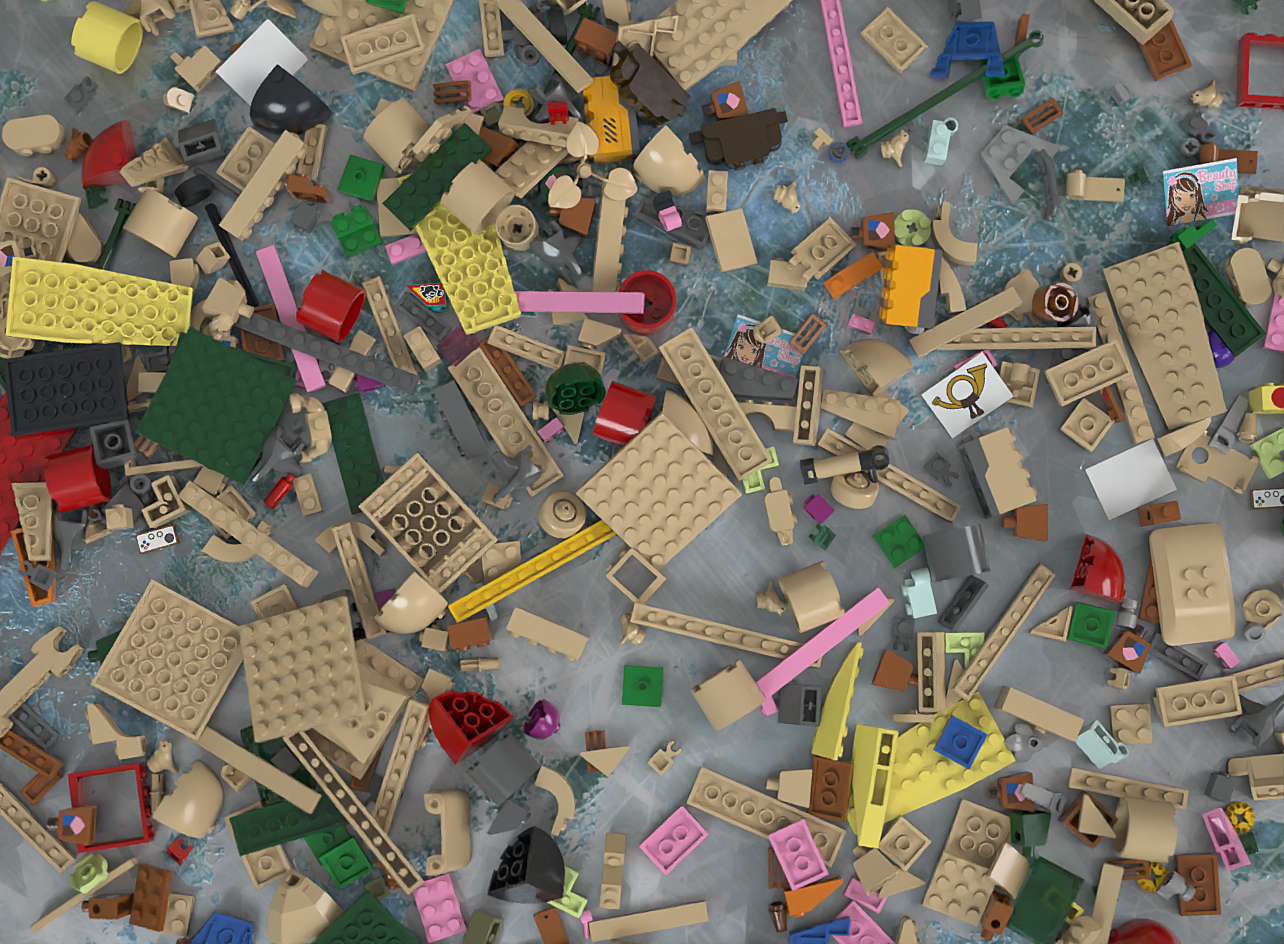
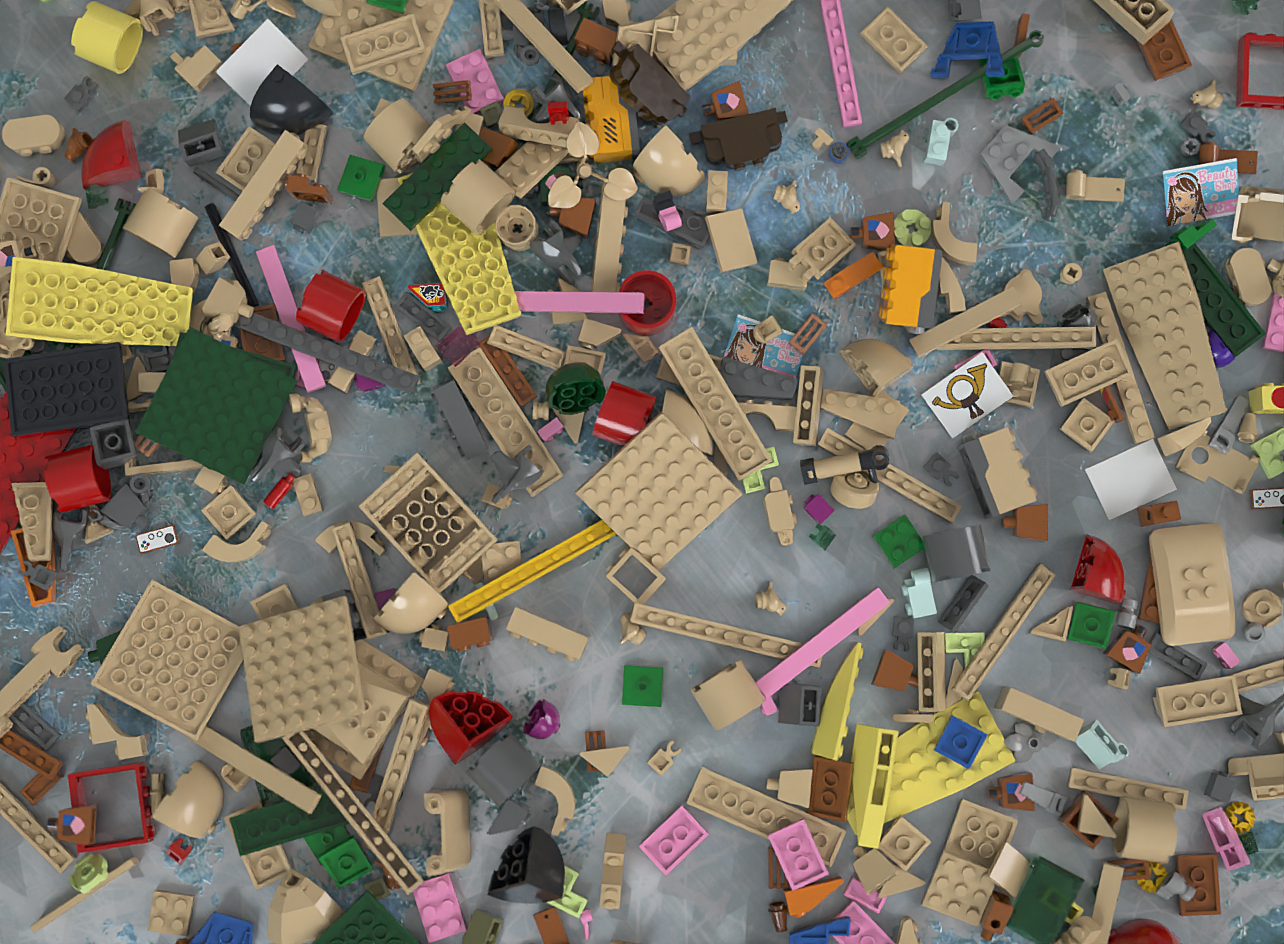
dark orange torso [81,893,133,920] -> none
tan brick [105,504,133,530] -> none
tan wing [120,137,189,187] -> none
dark orange plate [129,864,173,932] -> none
tan brick [142,475,191,528] -> none
tan animal [147,740,179,774] -> none
tan plate [163,87,194,113] -> none
black tyre [174,174,214,207] -> none
tan brick [178,481,318,588] -> none
dark green plate [322,393,384,515] -> none
green plate [330,205,383,259] -> none
bright pink plate [385,233,426,265] -> none
tan axle [460,657,499,672] -> none
tan wheel [538,490,587,538] -> none
tan tile [589,900,709,943] -> none
tan brick [778,561,845,633] -> none
bright pink piece [847,314,875,335] -> none
dark green torso [1009,810,1051,857] -> none
dark orange brick [1032,283,1078,324] -> none
tan plate [1109,703,1153,745] -> none
clear green tile [1128,164,1150,187] -> none

